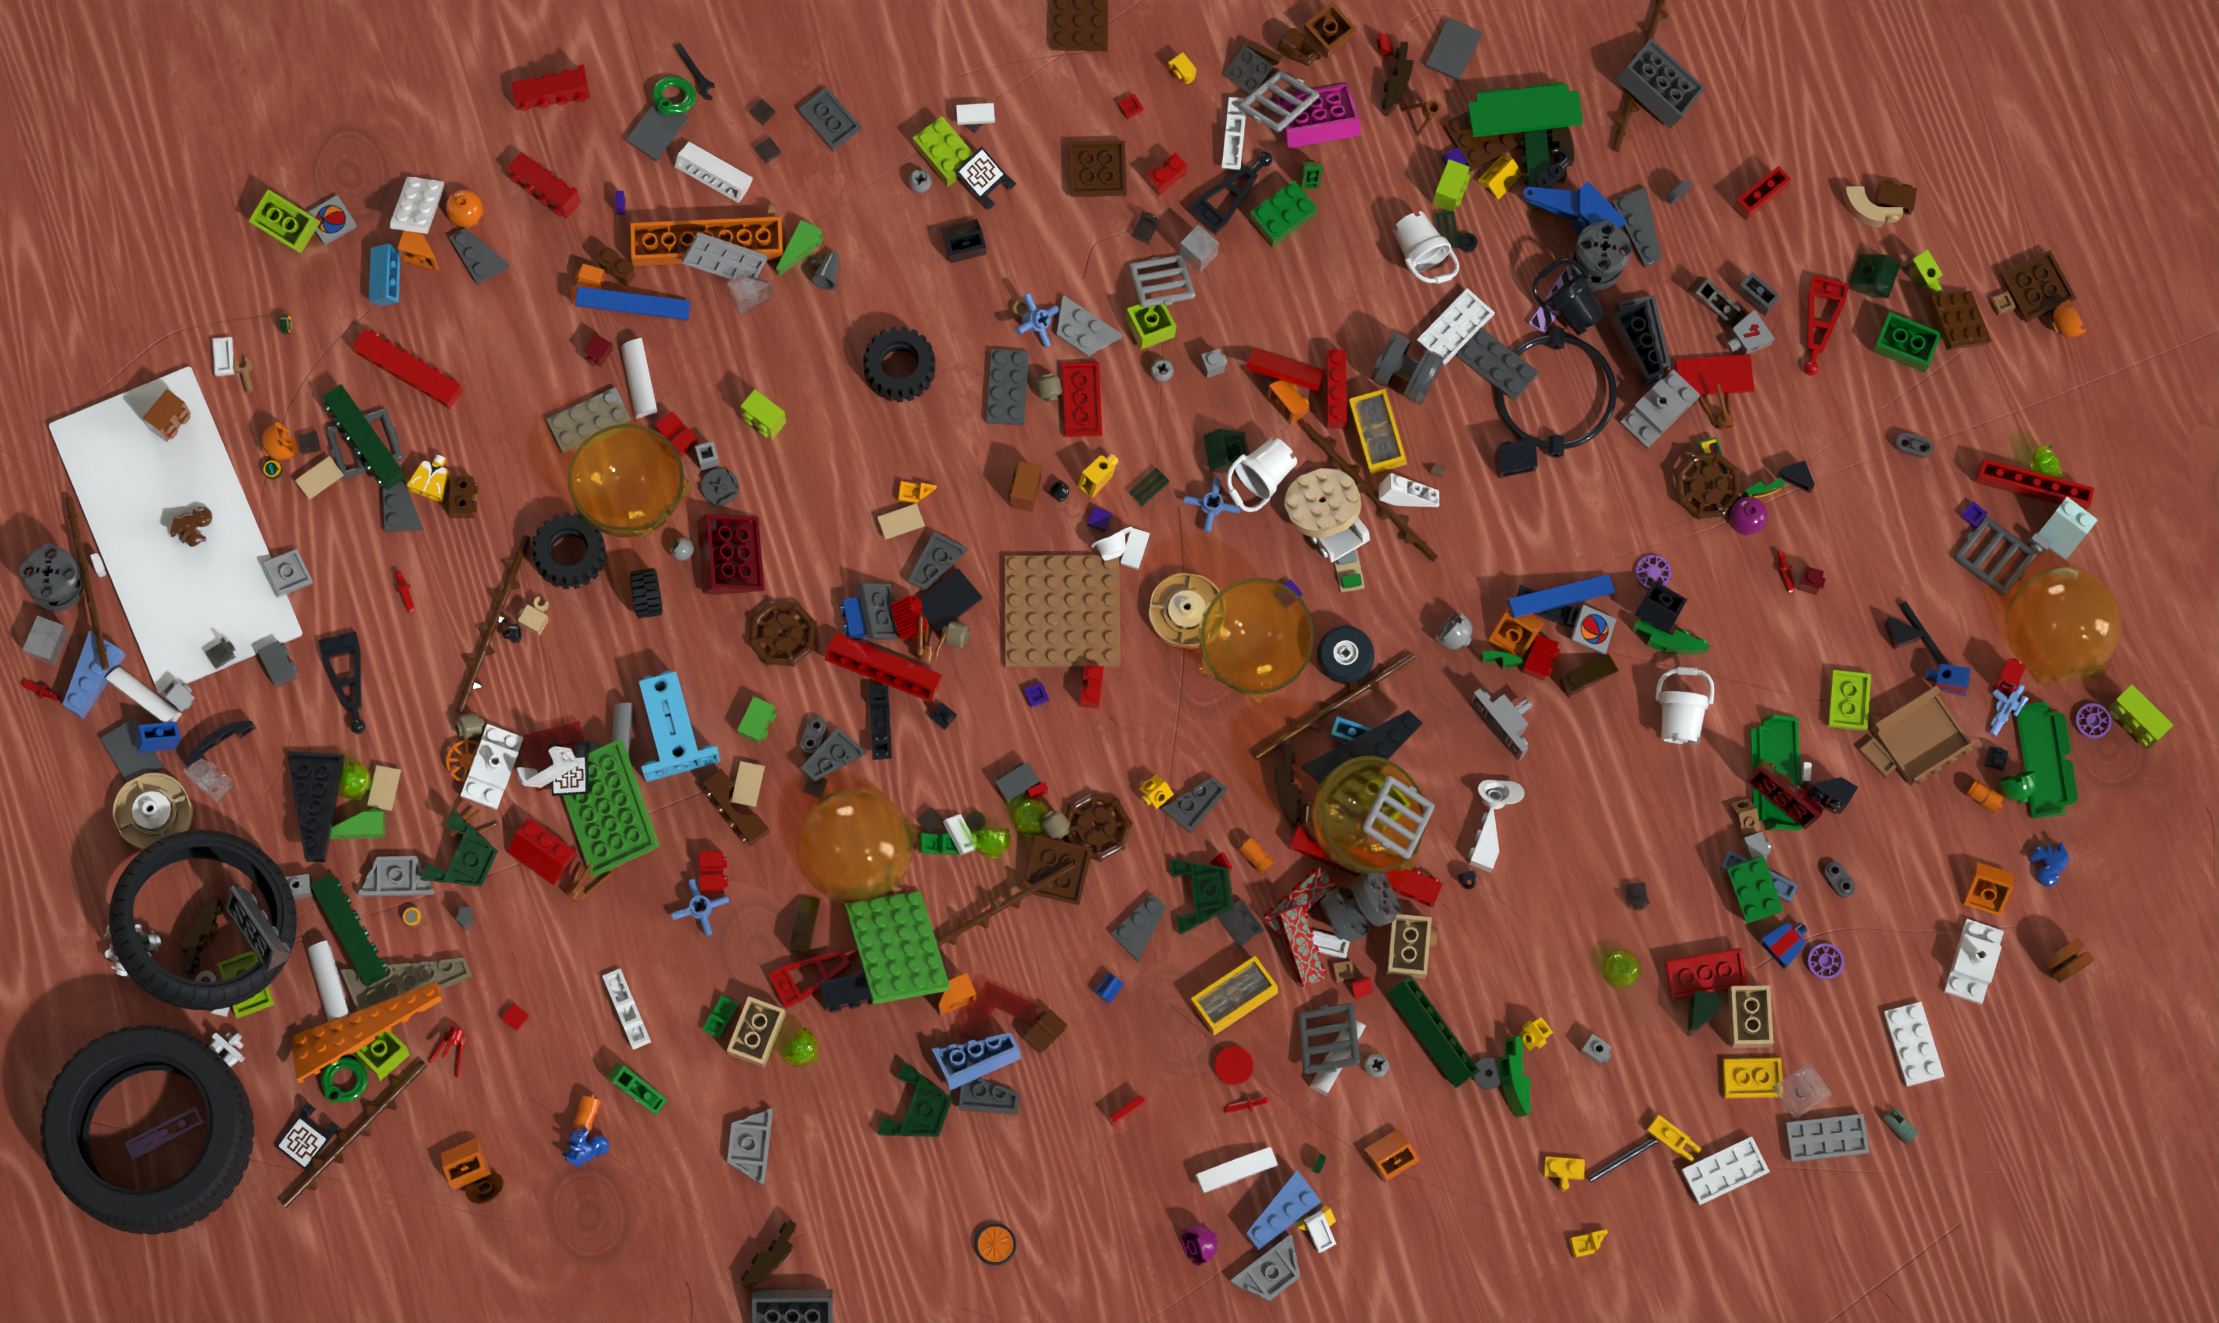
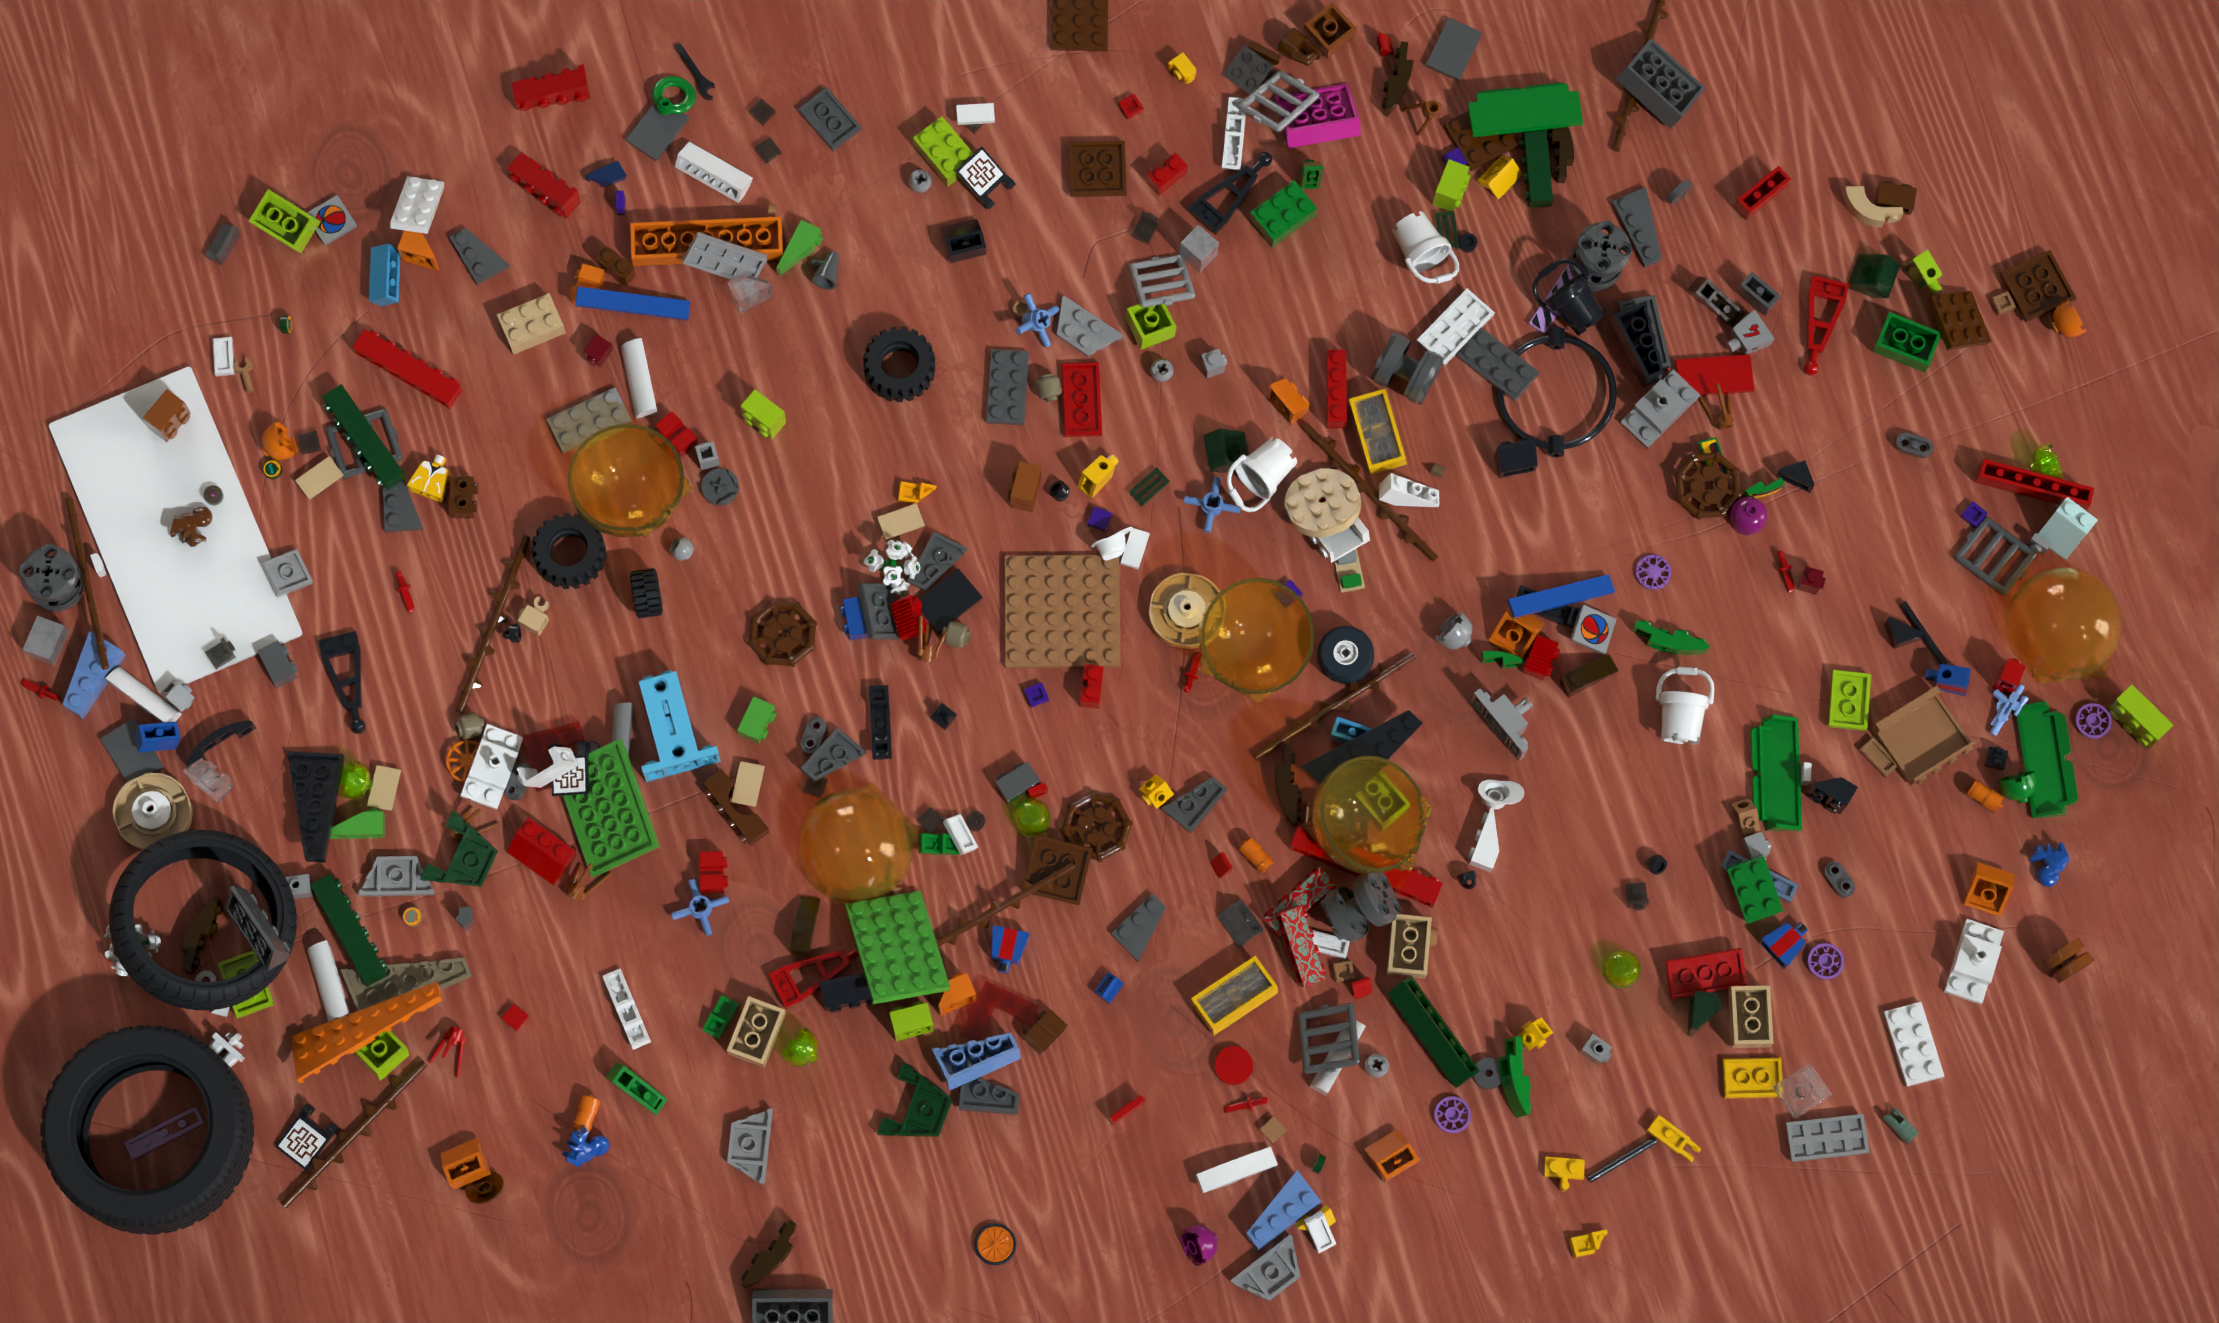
green piece [321,1057,368,1103] -> none
orange cylinder [446,189,484,228] -> none
dark red slope [697,514,765,595] -> none
red brick [824,633,942,702] -> none
clear neon green cylinder [971,828,1011,859] -> none
dark tan head [1041,810,1070,840] -> none
dark green wing [1170,859,1234,935] -> none
red tile [1246,348,1325,391] -> none
light grey bar [1362,776,1435,859] -> none
blue slope [1522,147,1627,236] -> none
black brick [1635,580,1687,633] -> none
white plate [1681,1137,1770,1206] -> none
dark red slope [1745,760,1824,830] -> none
none -> clear smoke tile [204,485,224,506]
none -> flat silver panel [205,223,241,265]
none -> tan brick [497,293,566,355]
none -> flat silver plate [505,762,531,801]
none -> dark blue slope [585,161,627,188]
none -> white plant [864,540,920,595]
none -> lime brick [889,1001,934,1041]
none -> torso [992,925,1030,974]
none -> red piece [1183,653,1202,693]
none -> medium nougat tile [1259,1116,1287,1144]
none -> medium lavender wheel [1434,1096,1471,1134]
none -> black tile [1645,855,1667,875]

